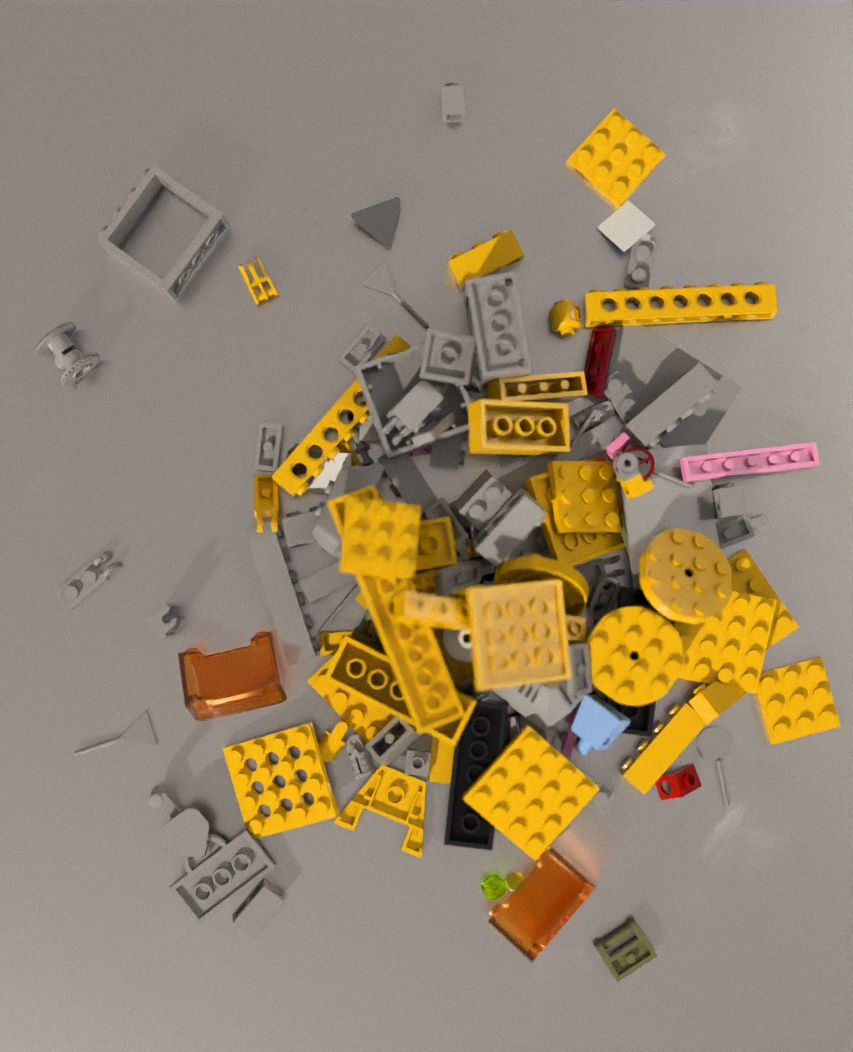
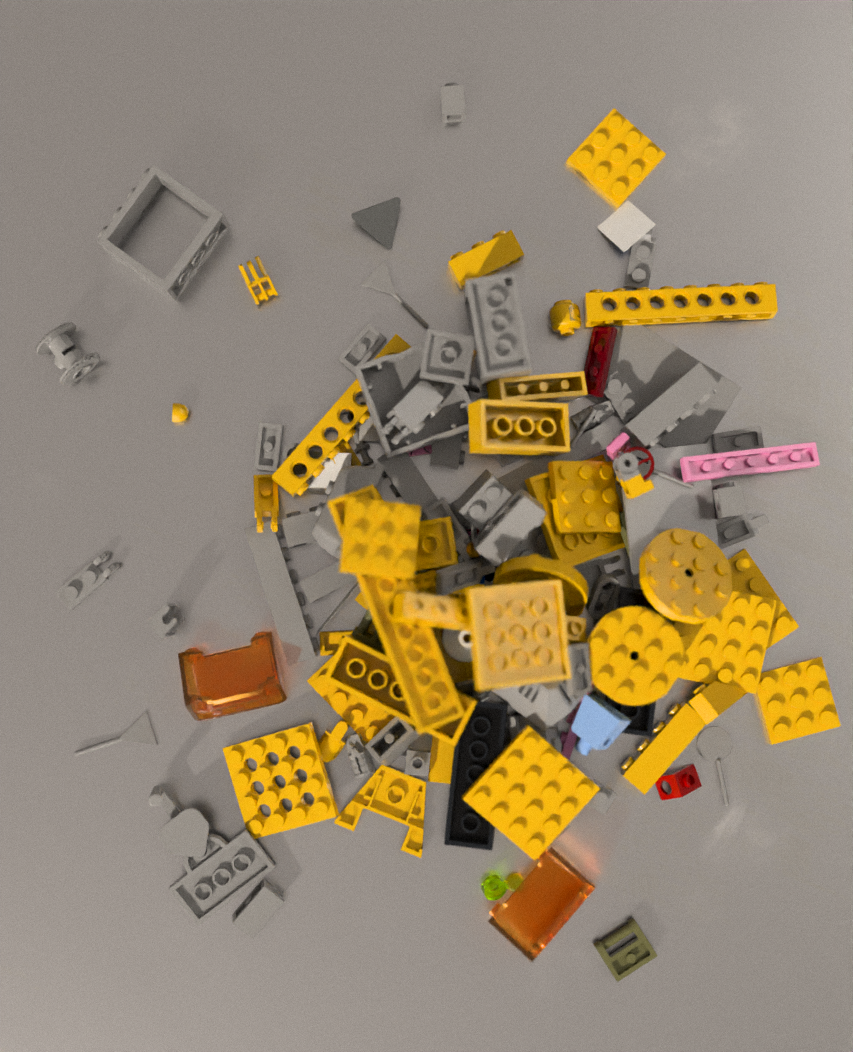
light grey tile [411,412,456,446] -> none
none -> yellow hinge [172,403,189,422]
none -> light grey plate [712,426,764,453]

